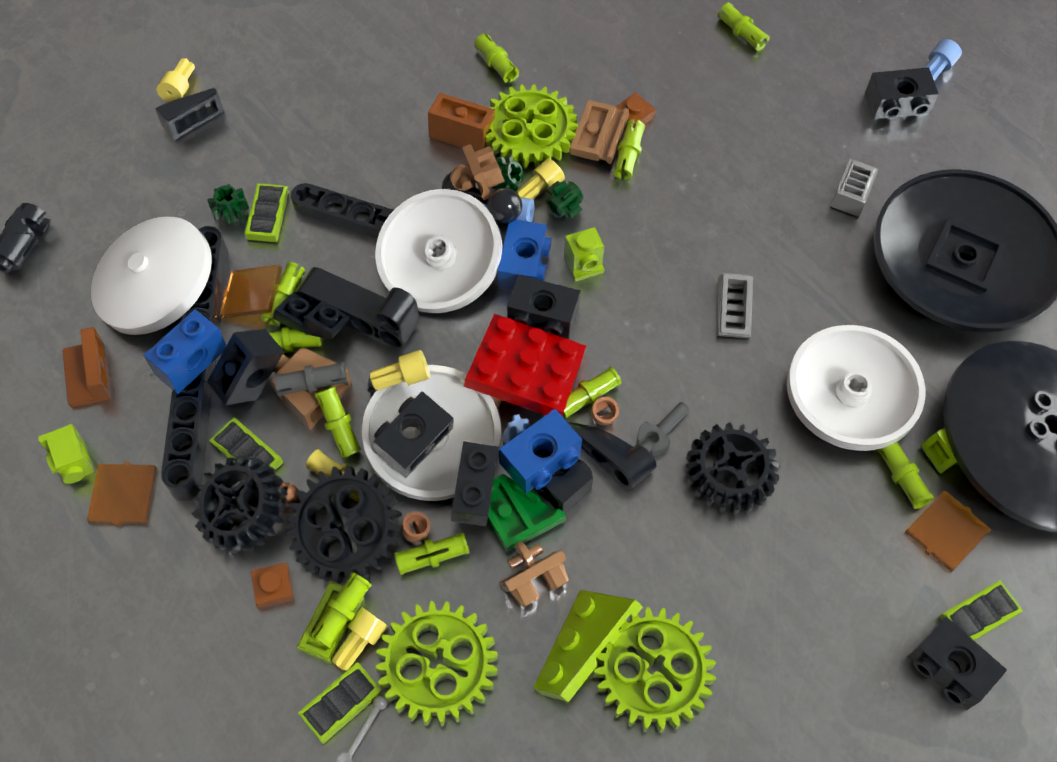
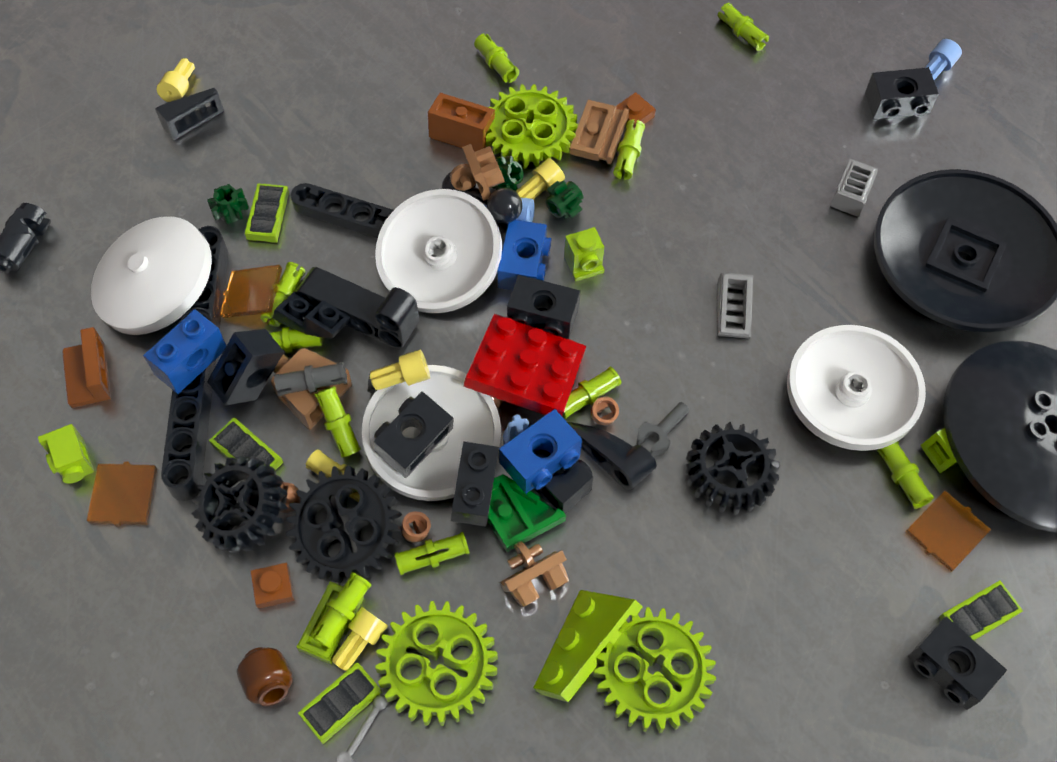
none -> reddish brown head [236,647,293,706]

